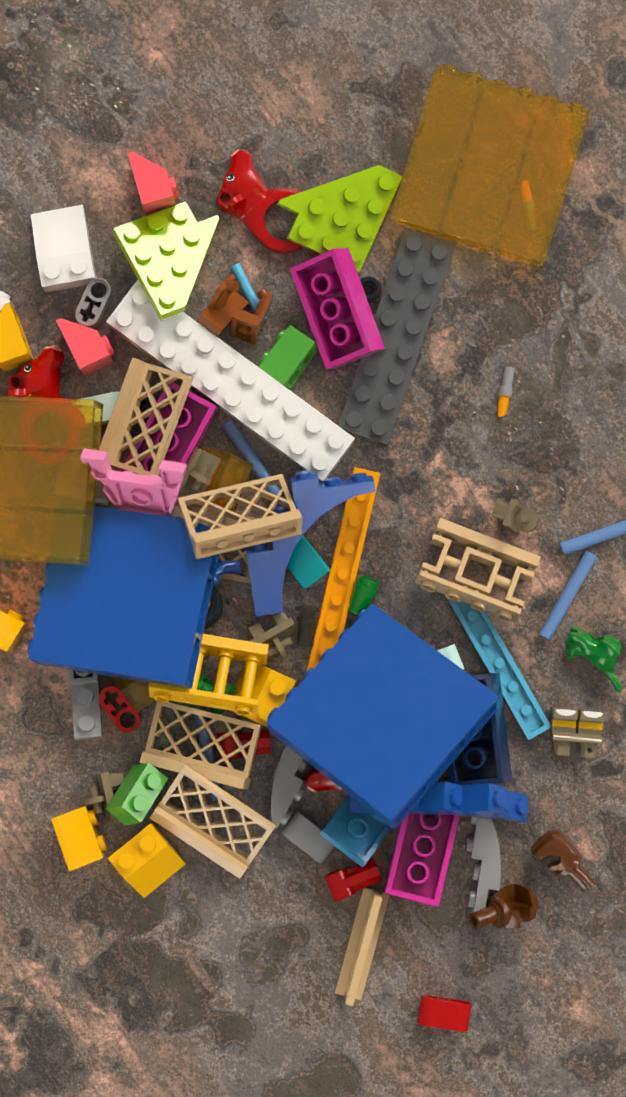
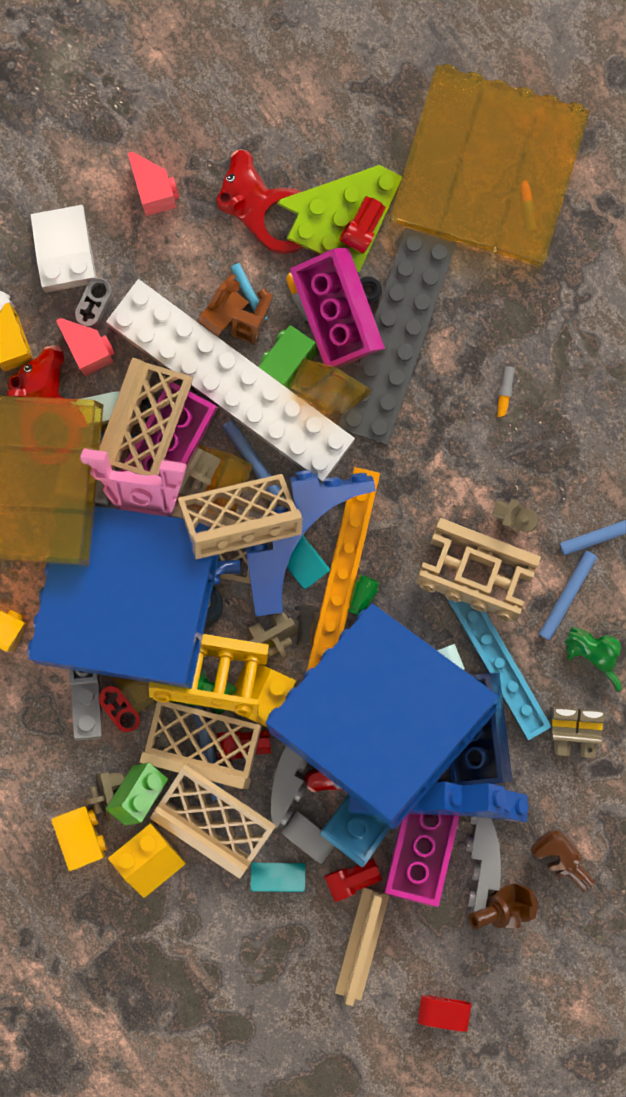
wing [113,201,219,320] -> none
none -> teal slope [251,862,305,892]
none -> piece [286,272,308,322]
none -> clear yellow slope [290,359,372,415]
none -> red piece [339,196,386,254]

